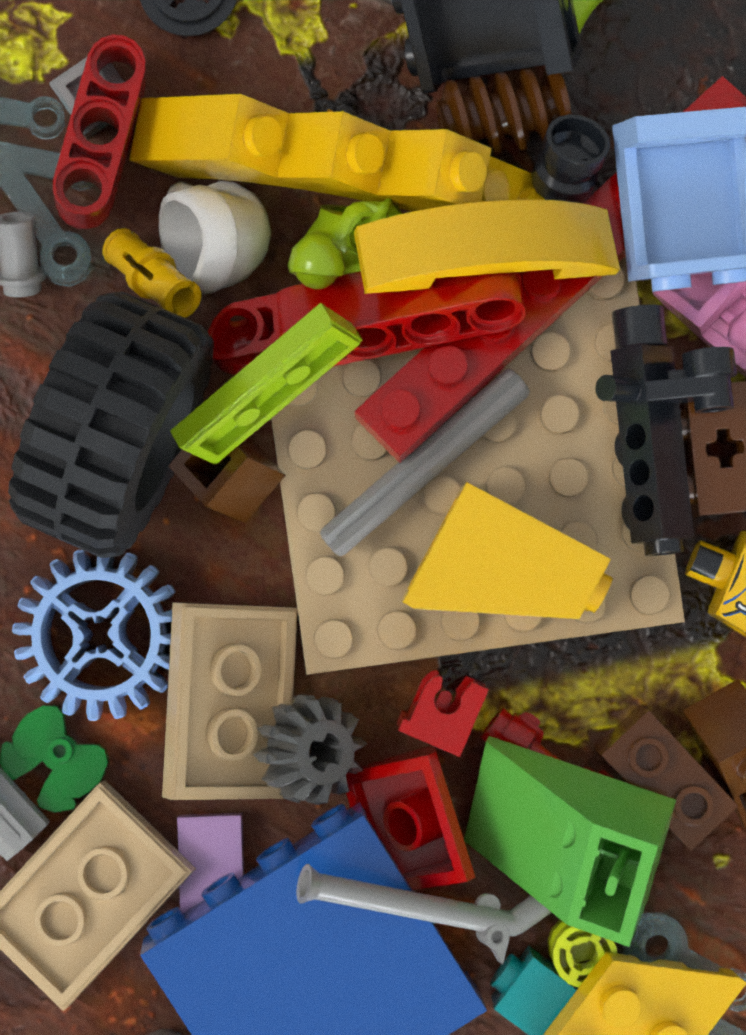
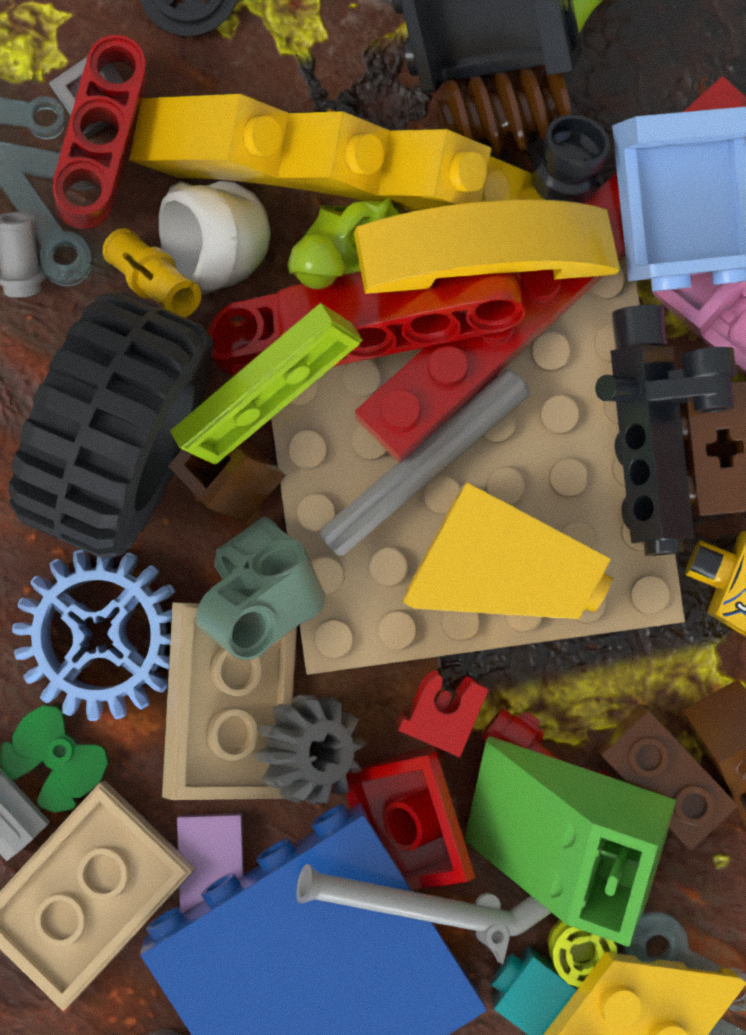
none -> sand green piece [196,516,325,660]

